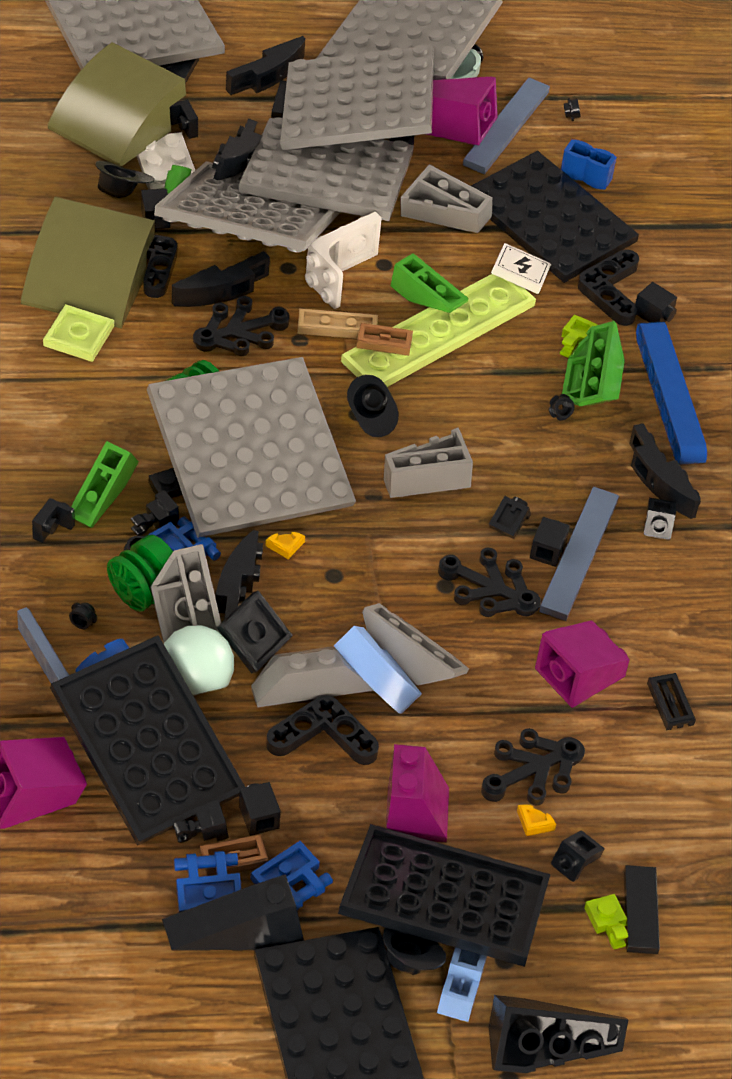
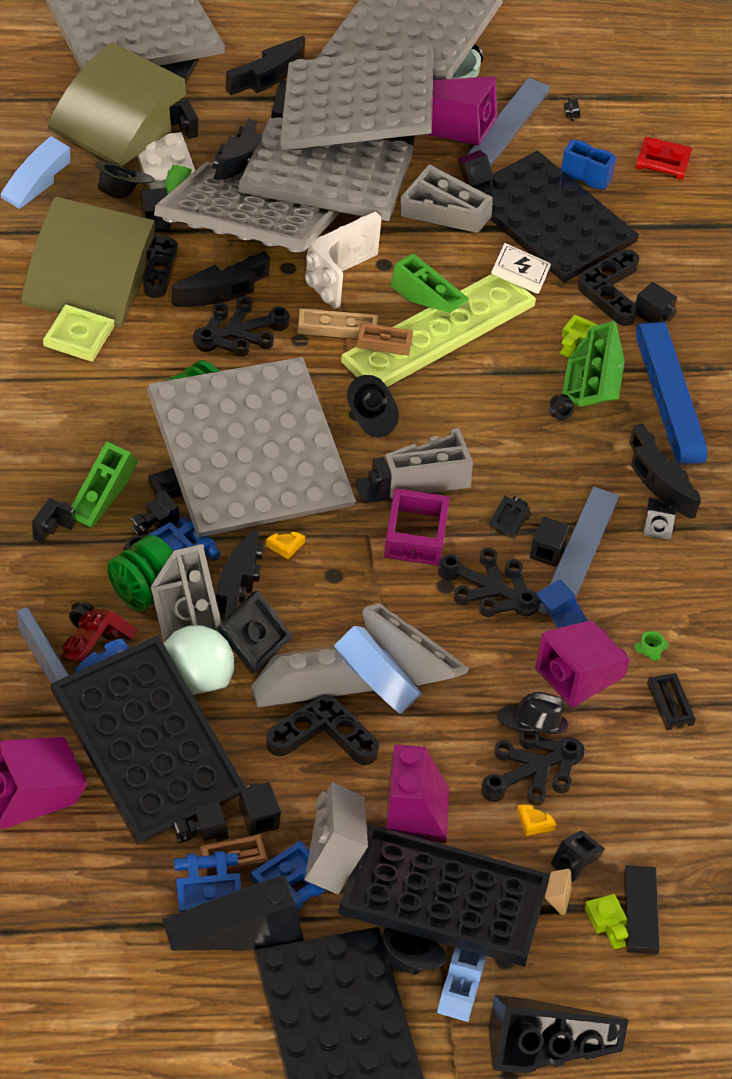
none -> light blue slope [1,136,70,209]
none -> dark red bracket [60,609,138,663]
none -> light grey wedge [304,782,368,894]
none -> black bracket [355,457,392,503]
none -> magenta window [384,488,450,566]
none -> black brick [457,150,494,186]
none -> black piece [497,692,568,734]
none -> blue slope [536,579,588,628]
none -> tan slope [545,869,572,915]
none -> bright green plate [634,631,668,661]
none -> red plate [636,136,692,180]

